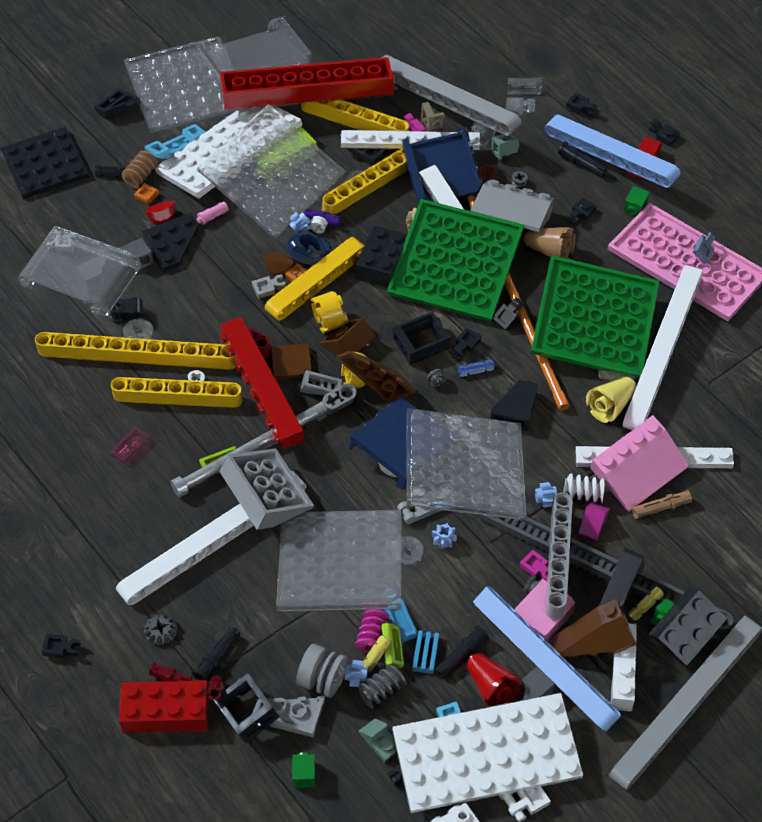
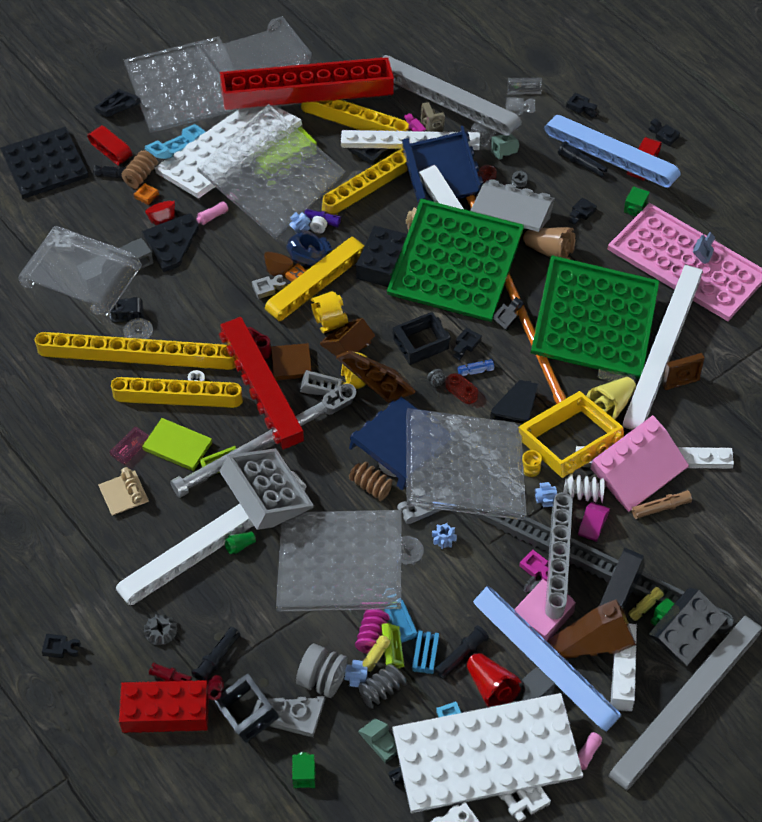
none -> red beam [87,125,133,165]
none -> tan hinge [98,467,149,516]
none -> lime tile [142,418,212,471]
none -> green cone [224,531,256,554]
none -> medium nougat piece [349,461,393,501]
none -> clear red plate [446,373,478,404]
none -> yellow window [518,391,624,478]
none -> yellow wheel [521,450,542,477]
none -> bright pink piece [578,733,602,770]
none -> reddish brown tile [662,353,704,390]

